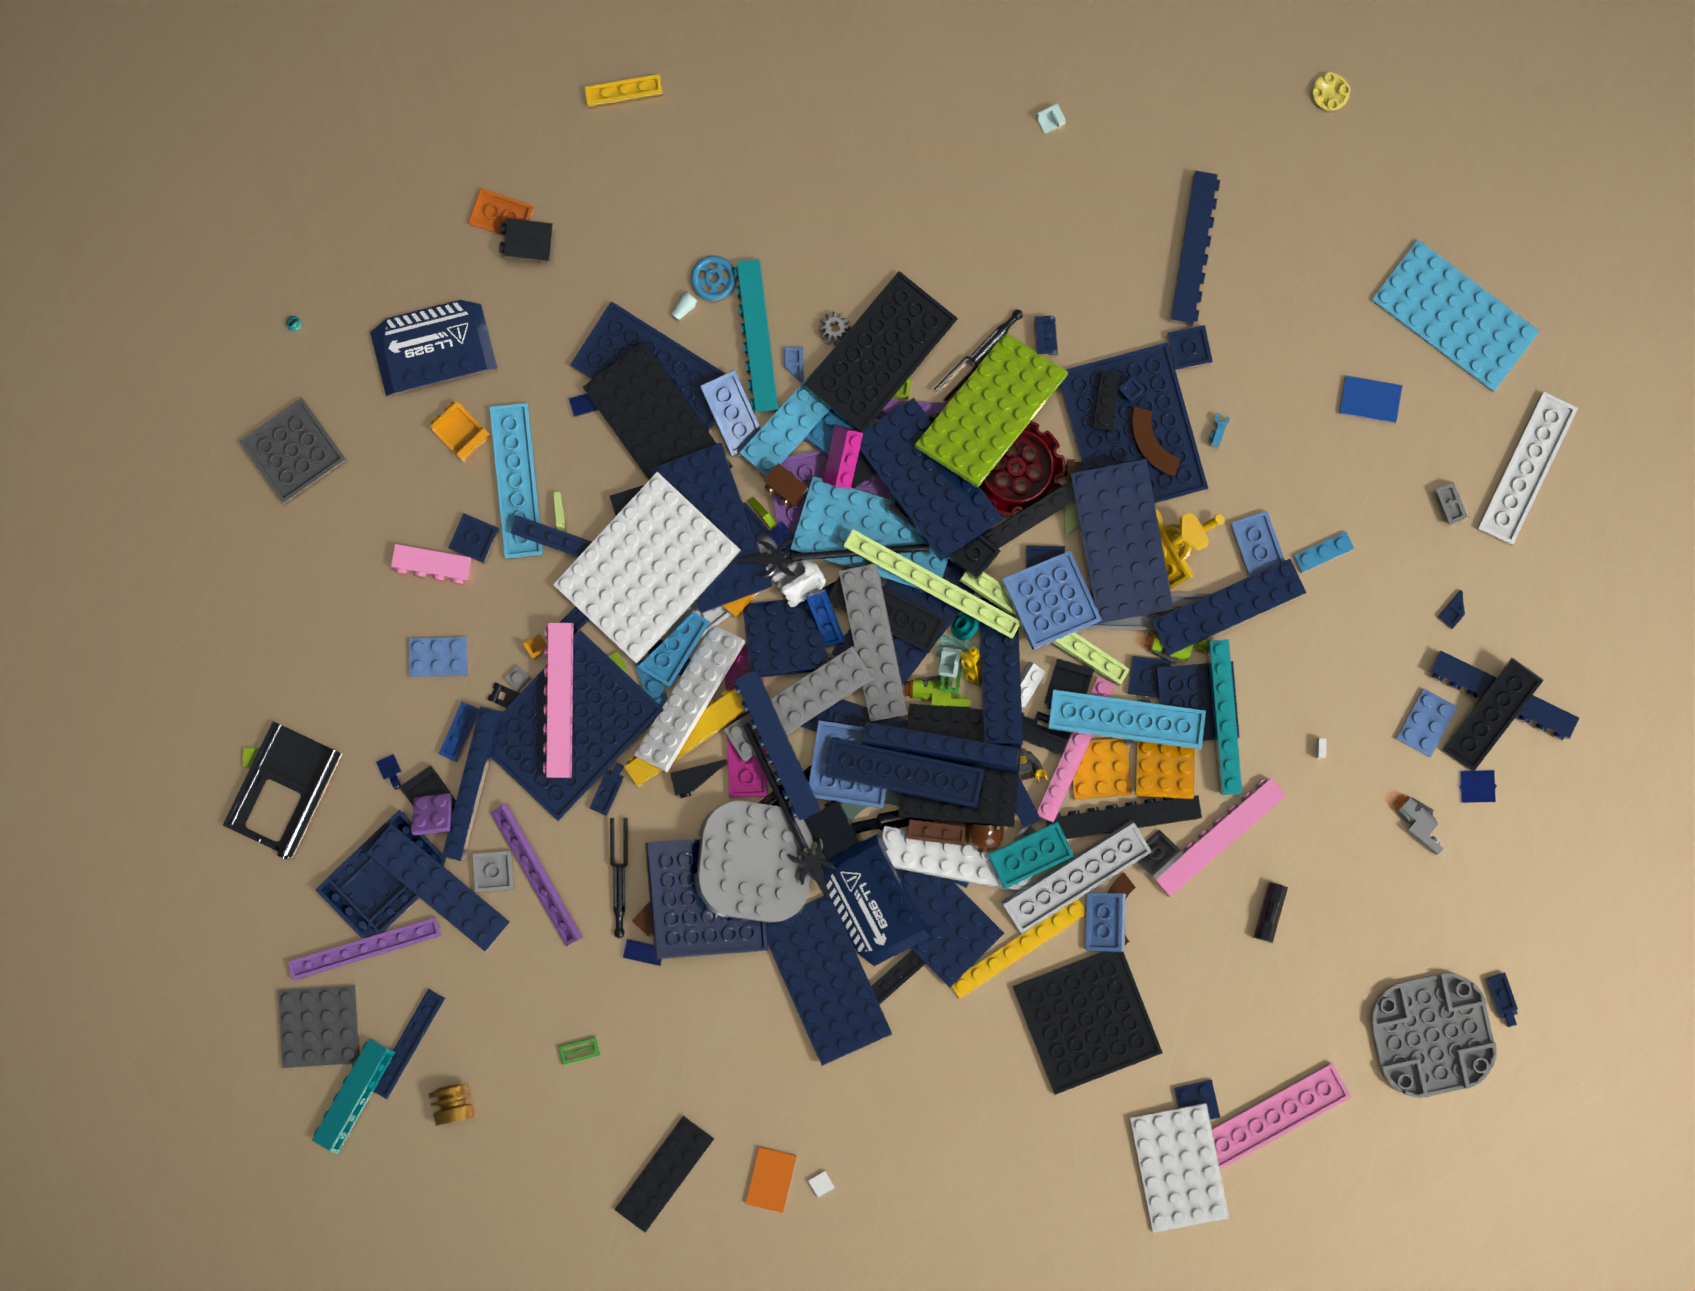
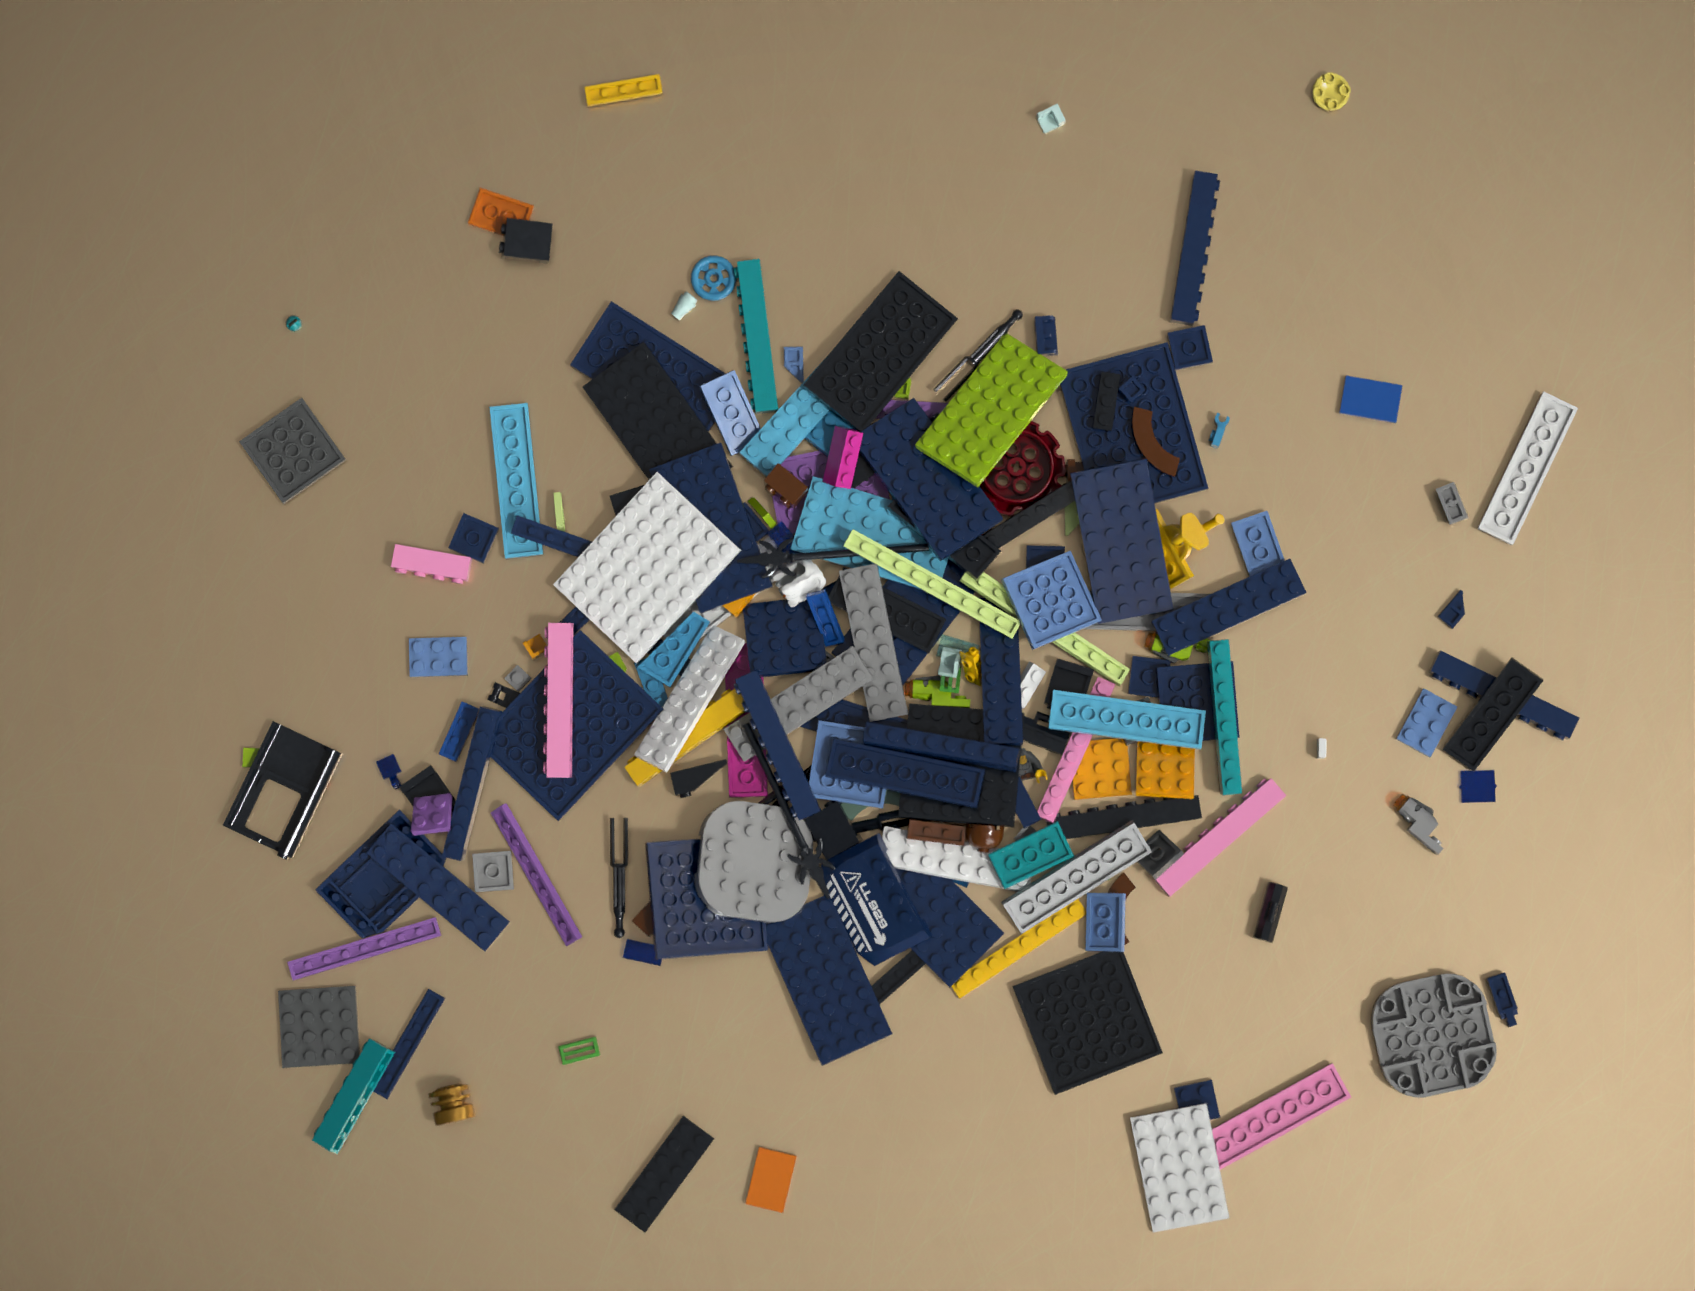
dark blue slope [370,300,498,397] -> none
light orange panel [430,401,490,462] -> none
clear blue tile [569,394,599,417] -> none
dark blue hinge [590,762,624,816] -> none
white tile [808,1171,835,1197] -> none
light grey gear [819,311,851,344] -> none
teal plate [952,613,979,641] -> none
dark azure plate [1294,532,1354,573] -> none
medium azure plate [1372,240,1540,392] -> none

